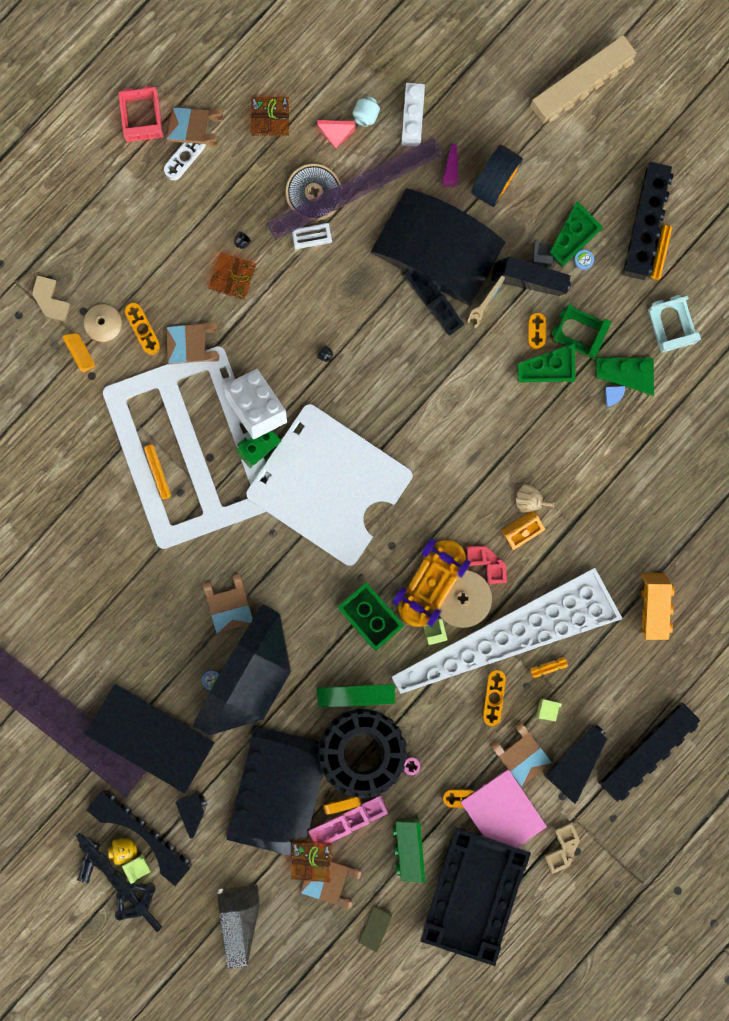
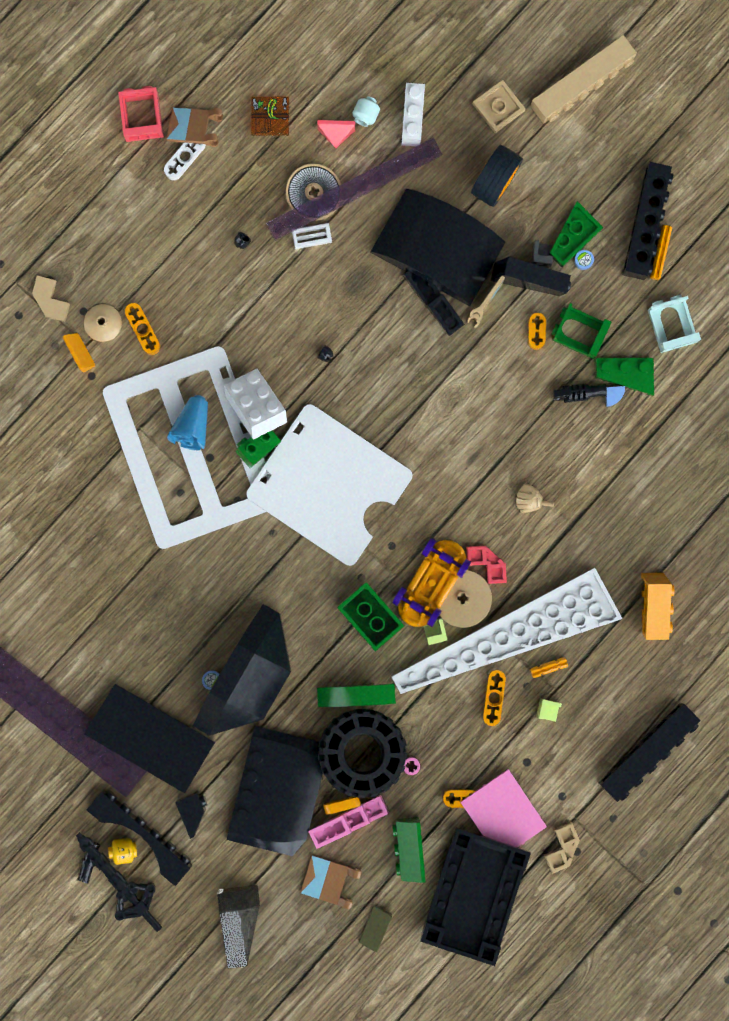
yellowish green panel [122,854,152,884] -> none
light orange axle [144,444,171,500] -> none
medium nougat flag [166,322,219,365] -> none
medium nougat flag [203,574,253,634] -> none
clear orange tile [208,252,257,301] -> none
clear orange tile [291,840,332,883] -> none
magenta slope [442,144,458,187] -> none
medium nougat flag [490,722,552,787] -> none
light orange slope [501,511,545,550] -> none
green wing [517,344,576,383] -> none
black slope [544,724,607,804] -> none
none -> dark azure cone [167,395,208,451]
none -> tan plate [472,80,525,133]
none -> black hinge [553,384,607,403]

